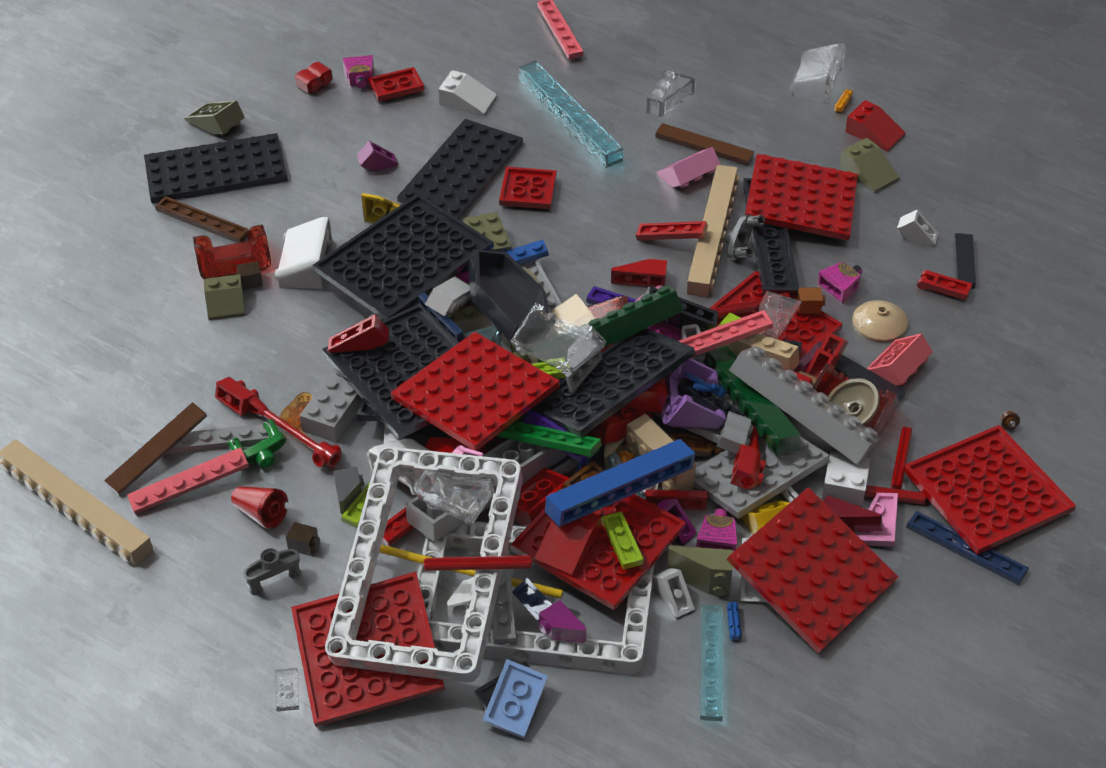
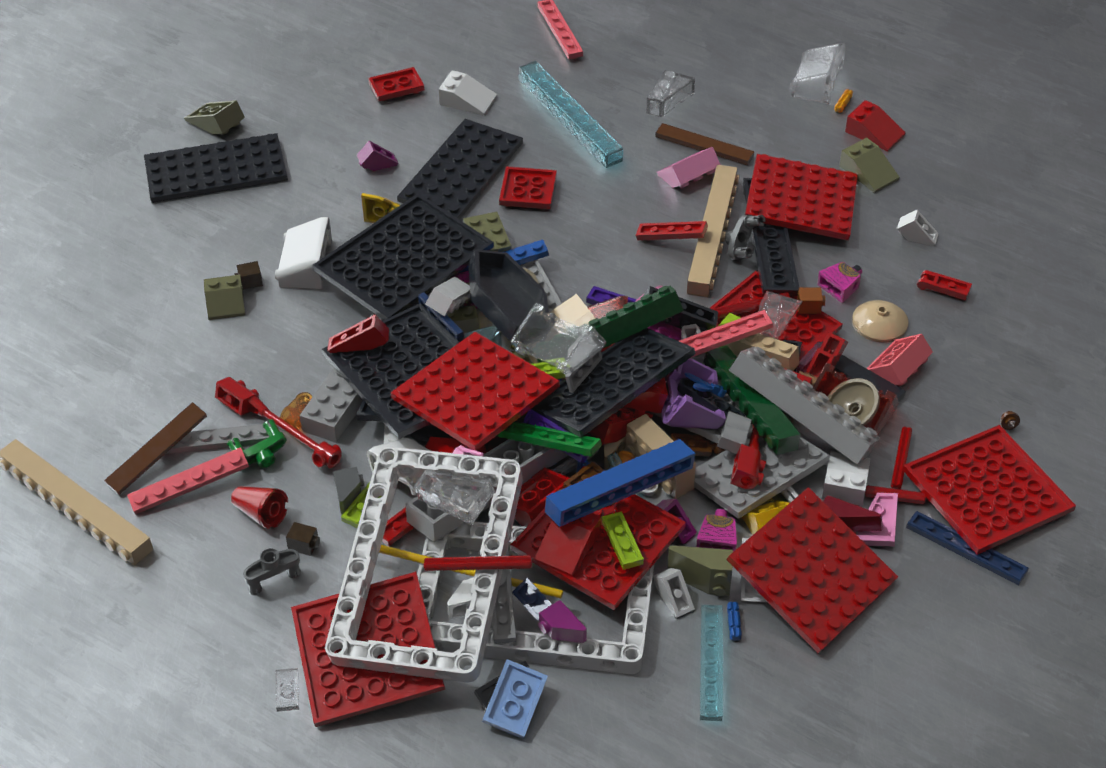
reddish brown tile [155,196,251,244] -> none
clear red windscreen [193,224,271,279] -> none
red brick [294,62,333,94] -> none
dark pink torso [343,55,374,88] -> none
red slope [611,259,667,287] -> none
red plate [645,489,707,510] -> none
black tile [954,233,976,288] -> none

